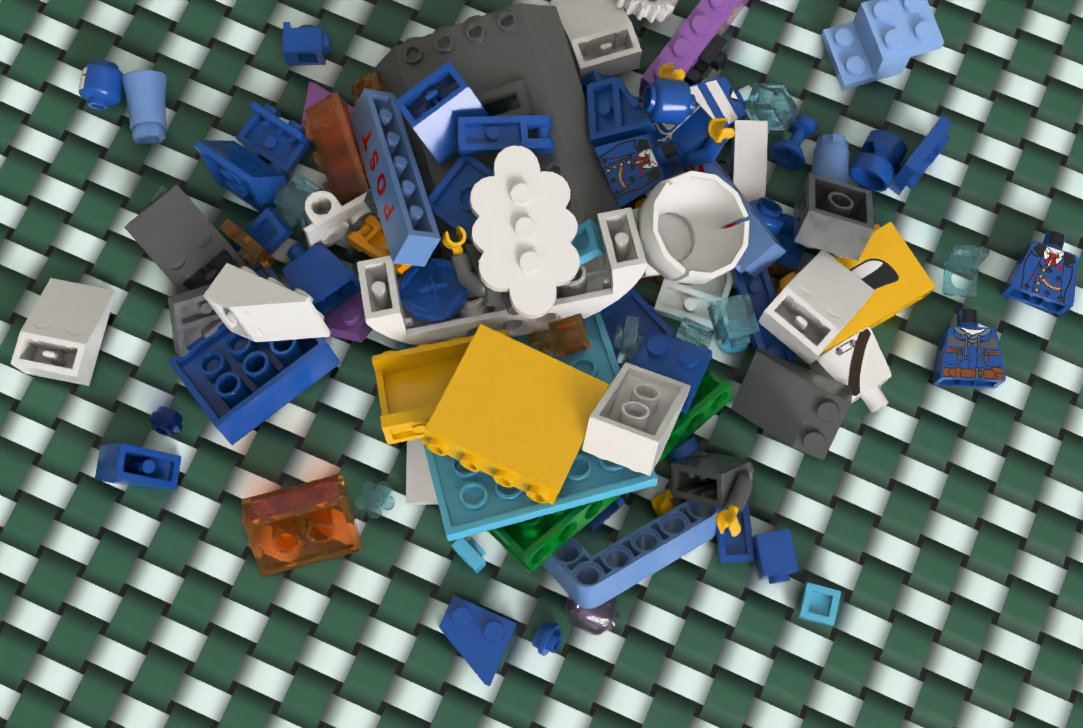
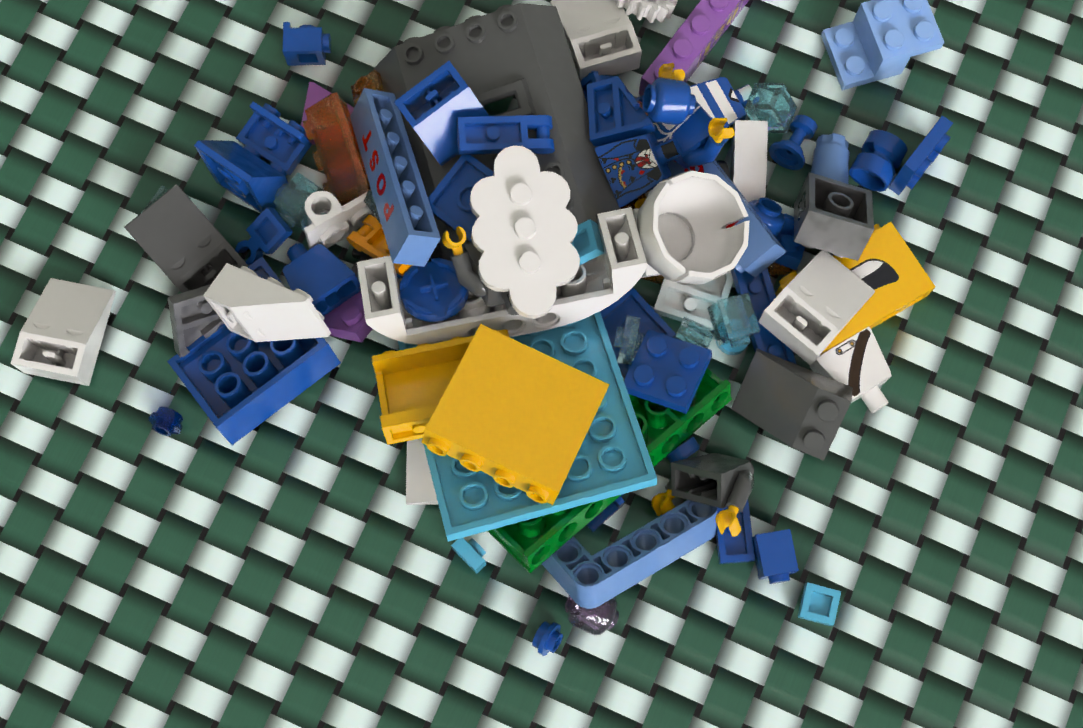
blue head [78,59,124,110] -> none
blue slope [95,443,181,490] -> none
medium blue plant [121,70,168,145] -> none
clear orange plate [219,218,276,269] -> none
clear orange slope [242,473,363,577] -> none
clear light blue plant [355,481,395,518] -> none
blue wing [439,595,517,687] -> none
clear orange plate [527,313,591,358] -> none
white slope [582,362,691,476] -> none
black plate [685,34,728,86] -> none
torso [932,309,1006,388] -> none
clear light blue bracket [942,245,990,298] -> none
blue torso [1001,231,1078,316] -> none

